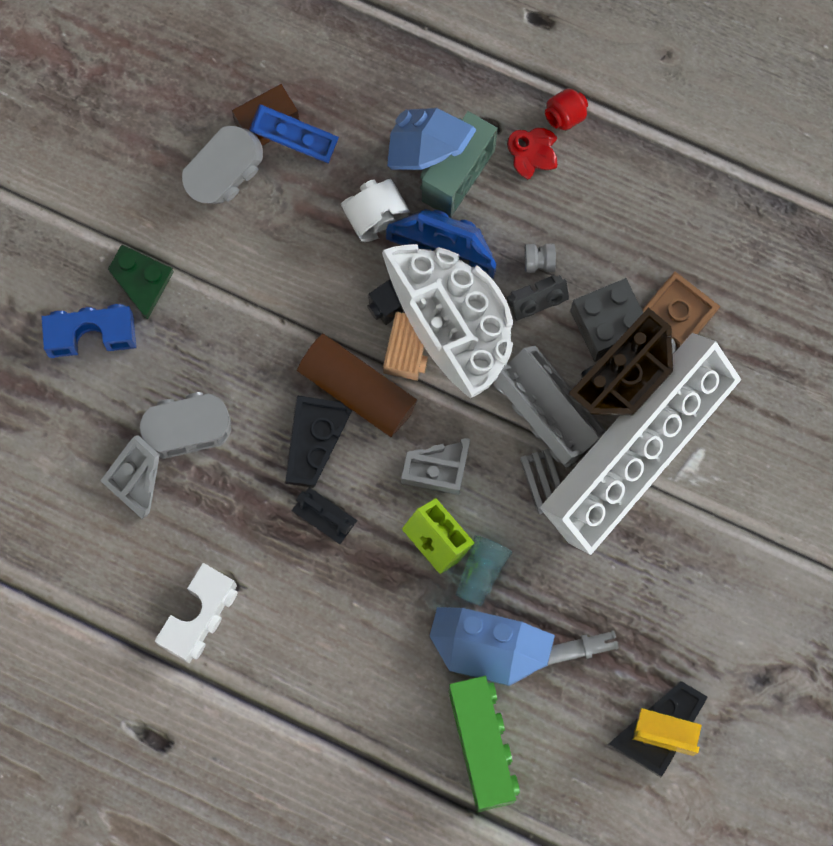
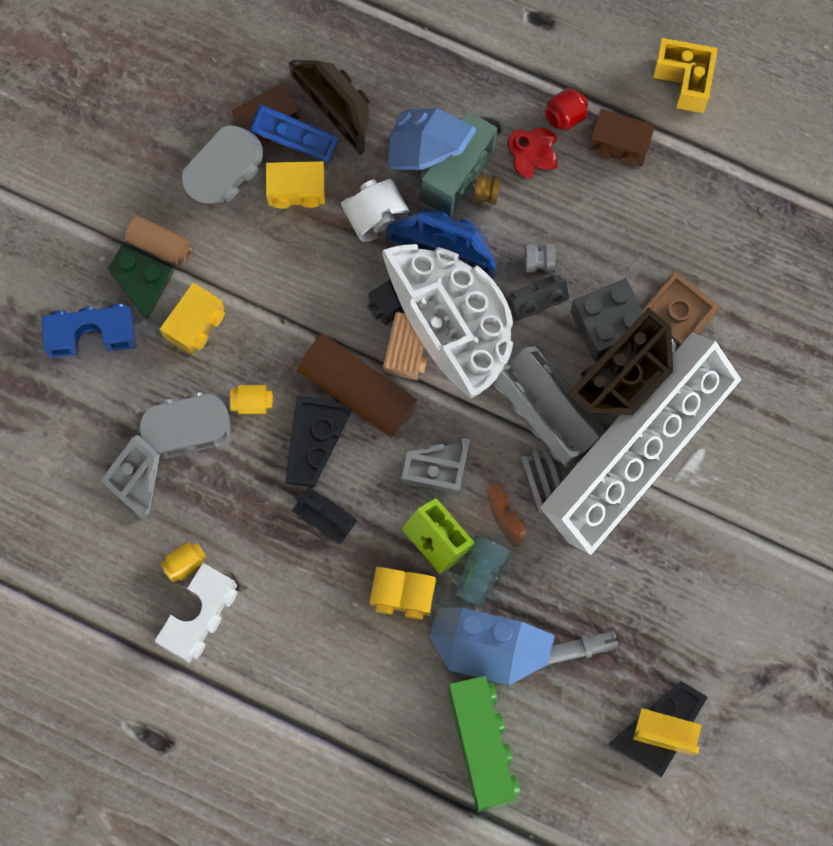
none -> medium nougat brick [125,215,192,266]
none -> yellow brick [160,283,225,356]
none -> yellow brick [160,540,207,583]
none -> yellow brick [230,385,273,414]
none -> yellow brick [266,161,325,209]
none -> dark brown wedge [289,60,369,155]
none -> yellow brick [369,567,436,620]
none -> pearl gold wheel [474,174,501,205]
none -> clear orange slope [487,484,526,547]
none -> reddish brown brick [589,109,656,166]
none -> yellow brick [653,38,718,114]

